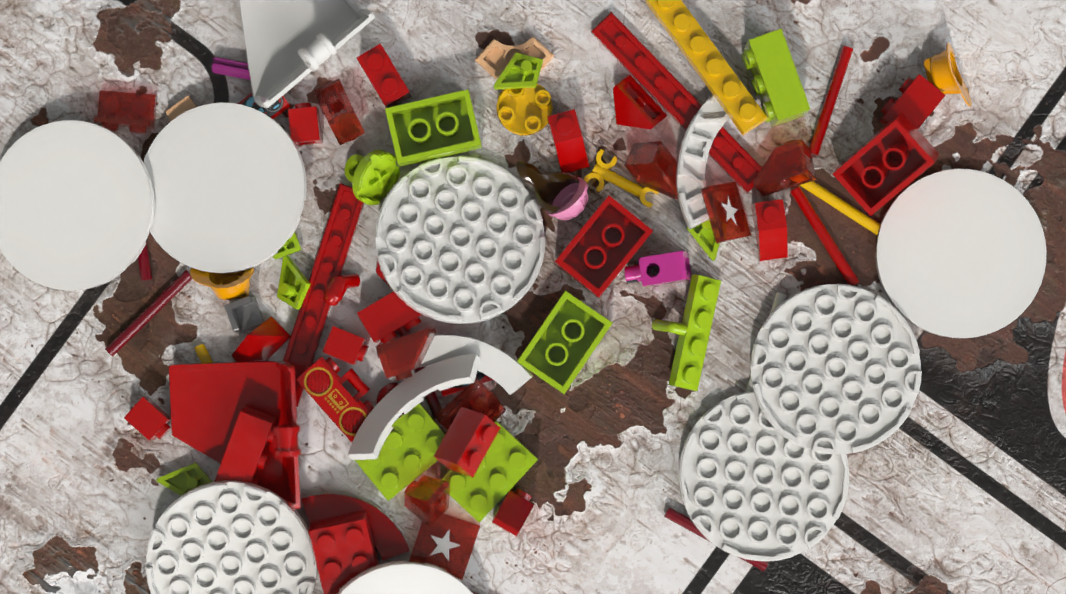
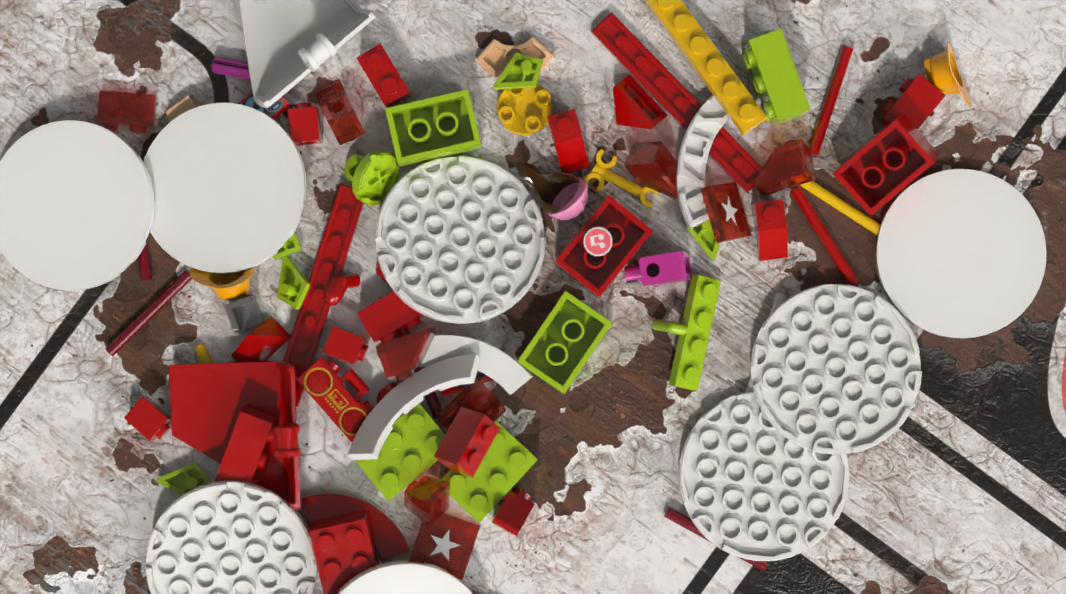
none -> coral tile [583,227,612,256]

